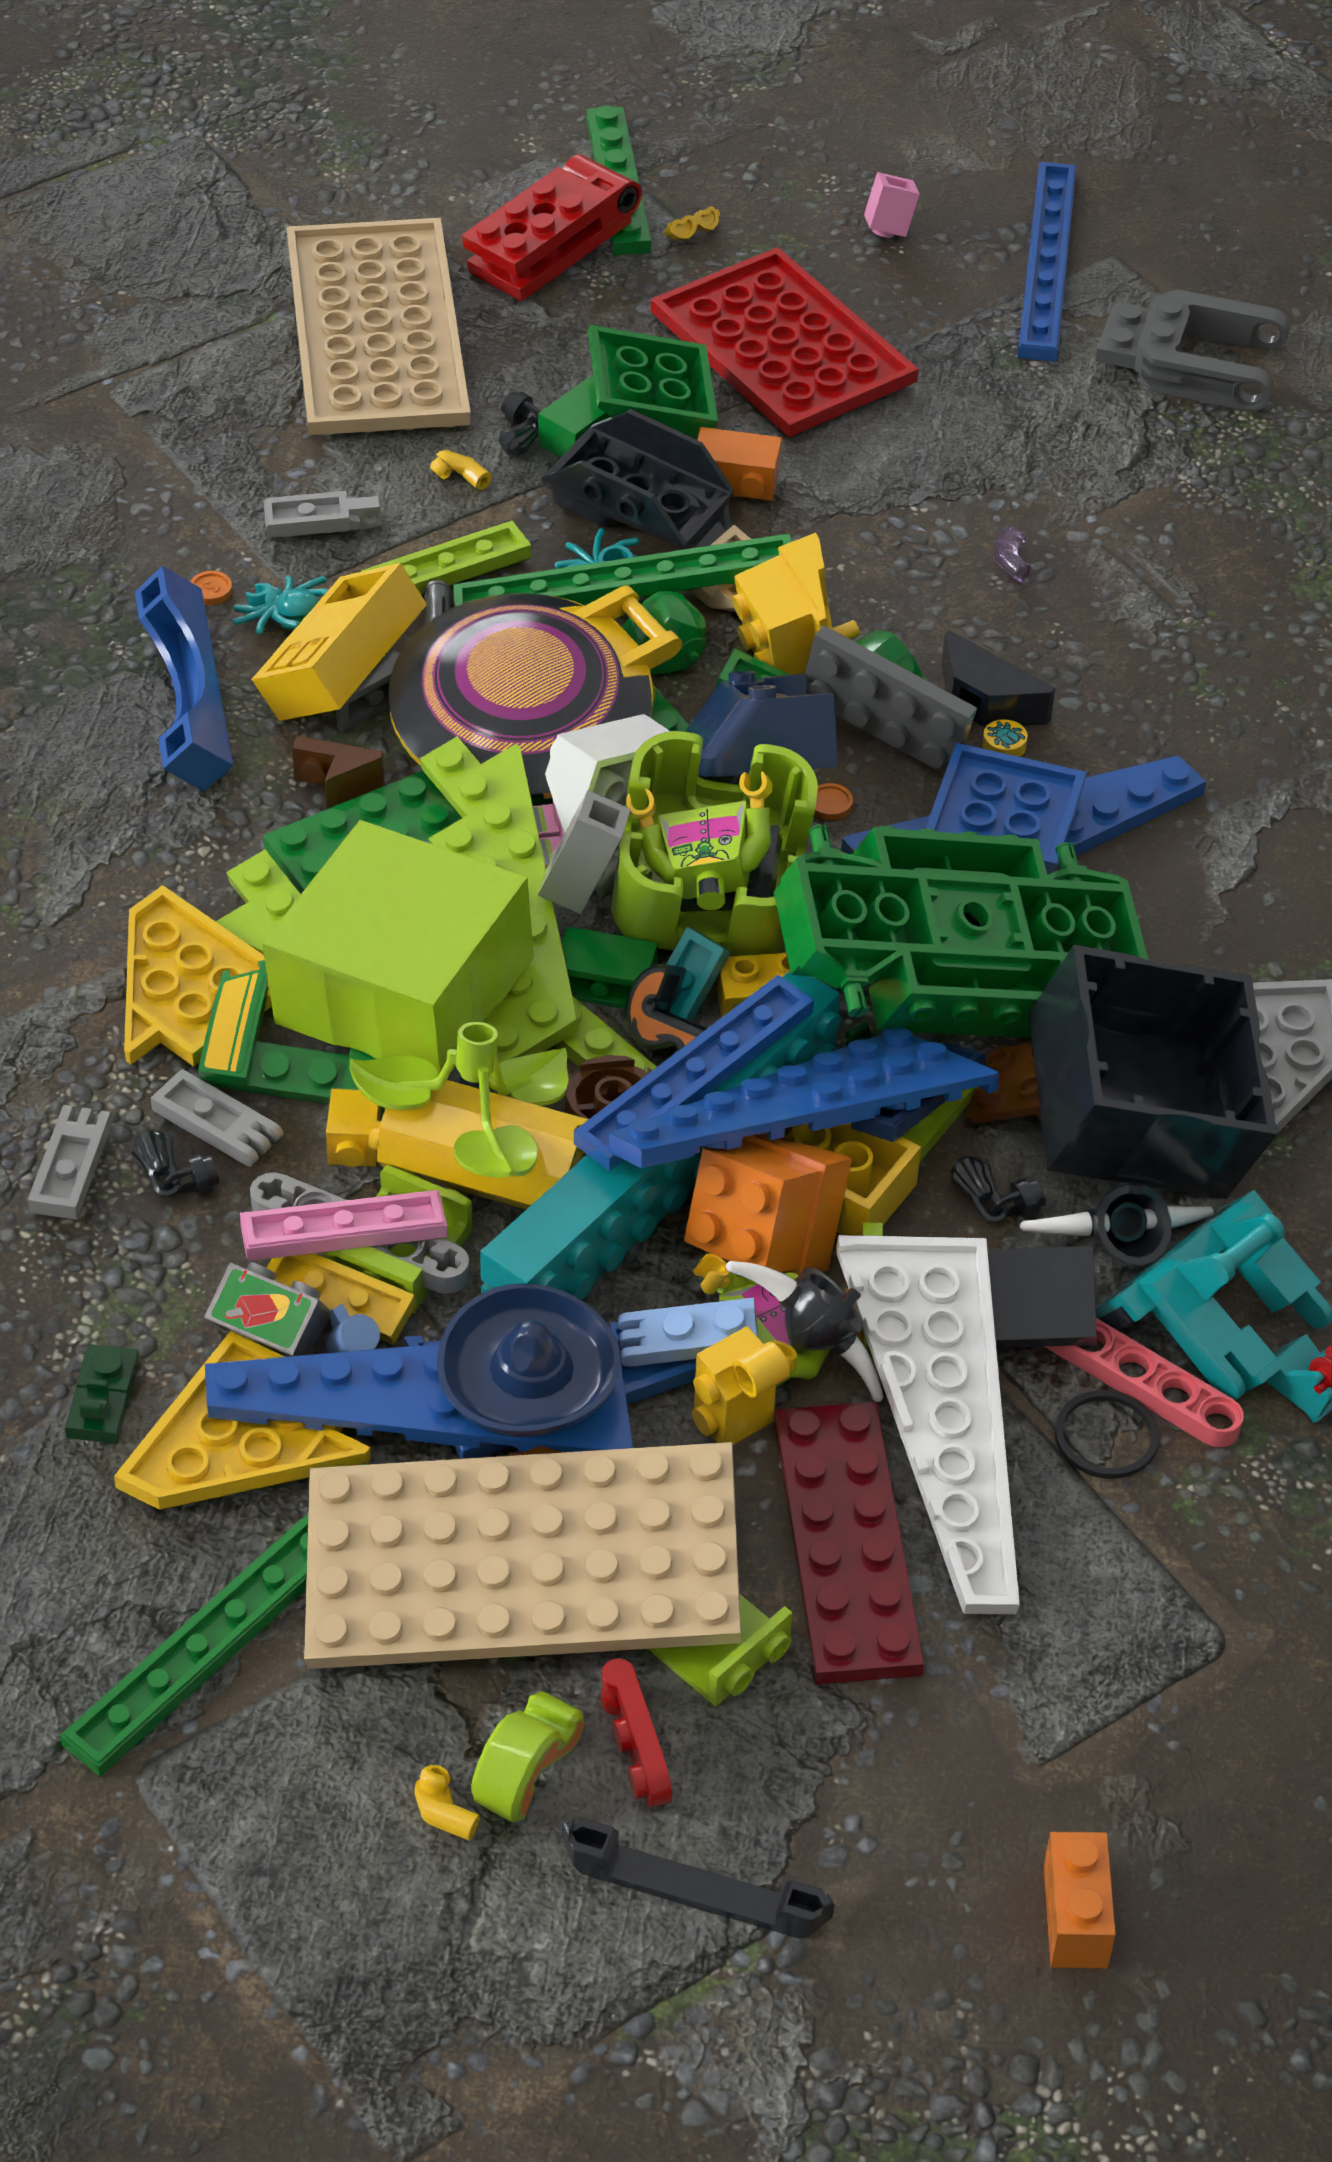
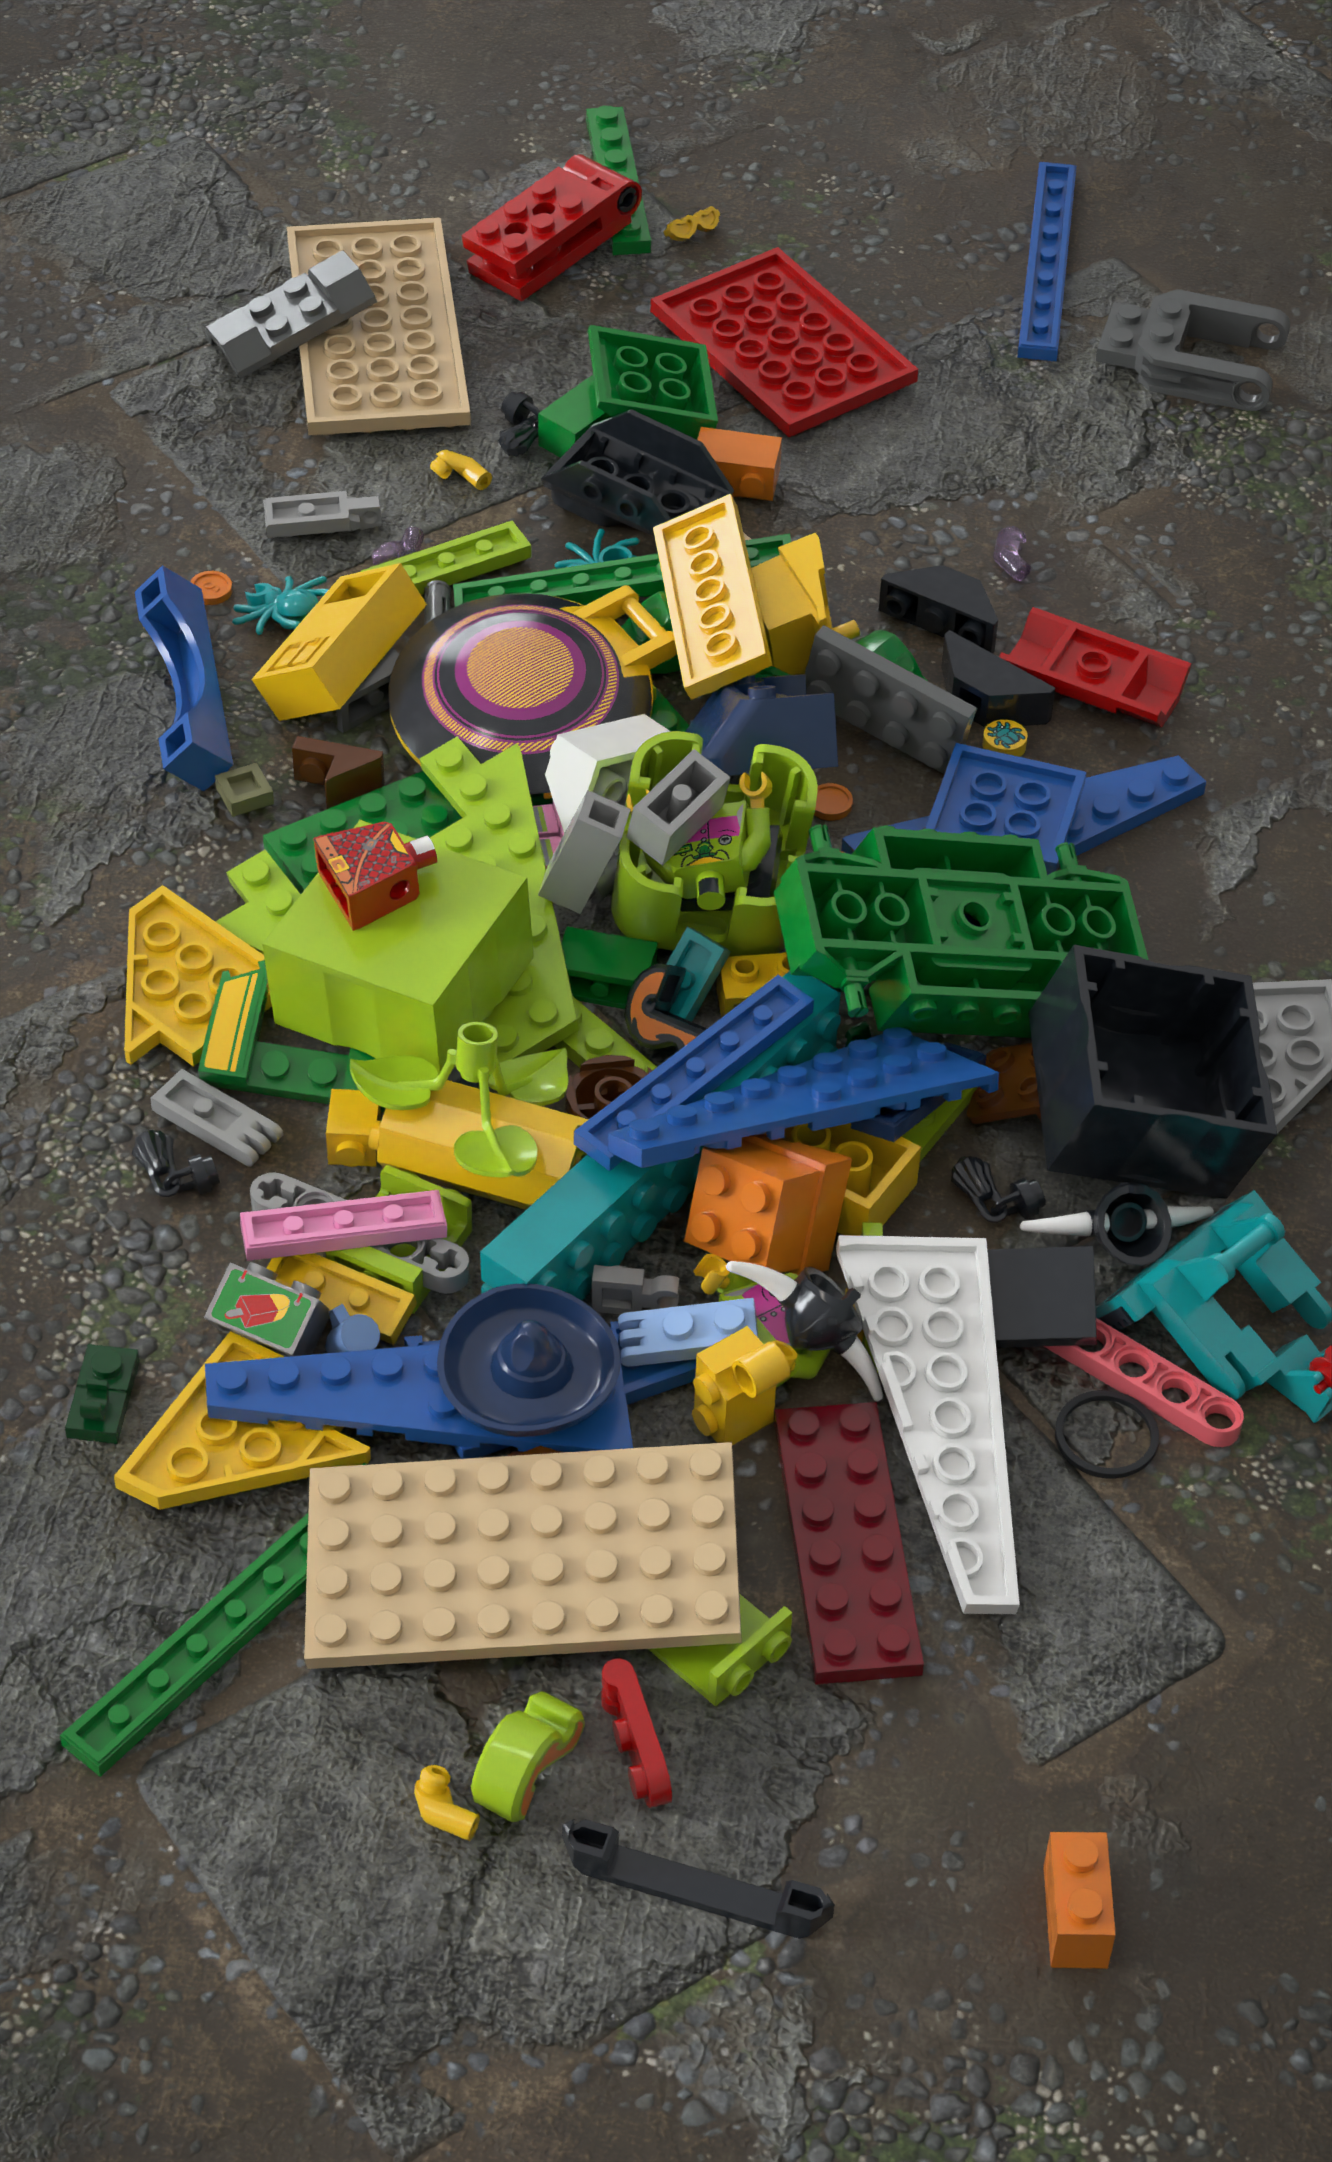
light grey hinge [27,1105,113,1220] -> none
bright pink brick [864,172,920,238] -> none
none -> dark grey piece [205,250,377,379]
none -> olive plate [215,763,274,817]
none -> red torso [313,822,437,931]
none -> clear purple arm [372,527,424,566]
none -> light grey plate [592,1265,679,1314]
none -> light grey brick [626,749,731,866]
none -> yellow plate [653,494,773,700]
none -> black slope [878,565,998,654]
none -> red piece [999,607,1191,727]

